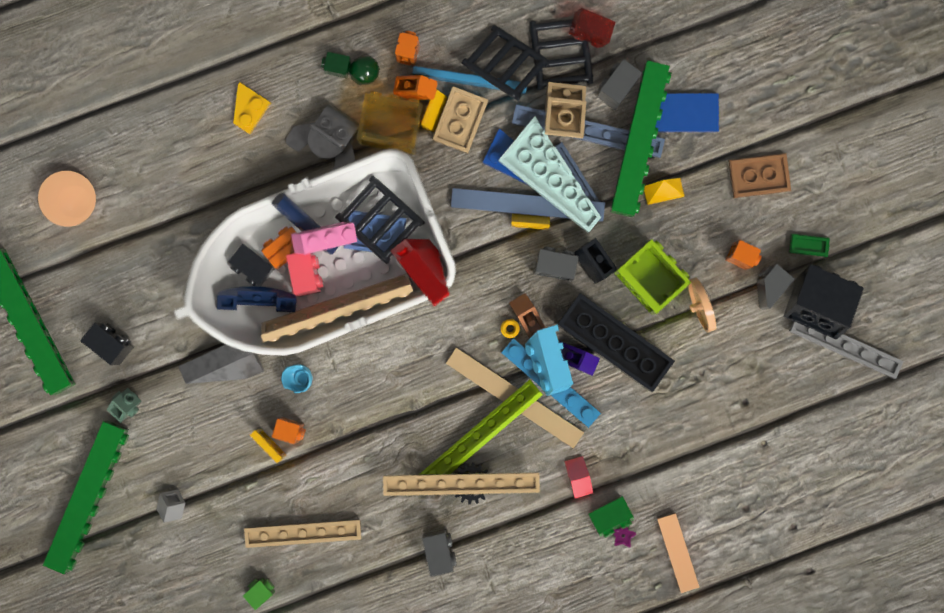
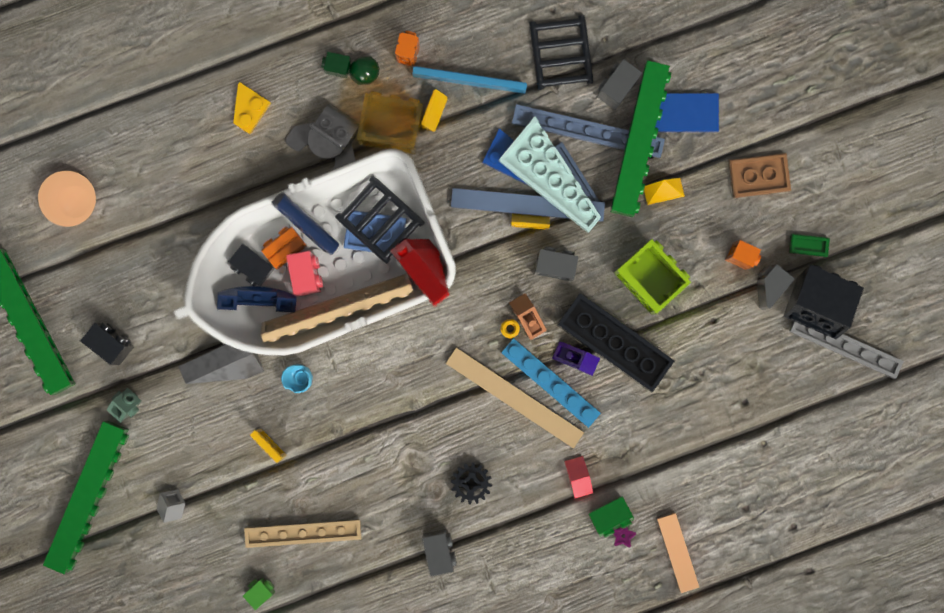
orange brick [272,417,306,444] -> none
bright pink brick [291,222,357,254] -> none
tan plate [383,472,540,496] -> none
orange brick [393,75,437,100] -> none
lime plate [419,379,543,475] -> none
tan plate [432,86,488,154] -> none
black bar [461,25,551,101] -> none
medium azure wedge [525,325,573,396] -> none
tan slope [545,82,586,139] -> none
clear red brick [568,8,616,48] -> none
black brick [574,238,618,284] -> none
light nougat piece [688,277,716,333] -> none

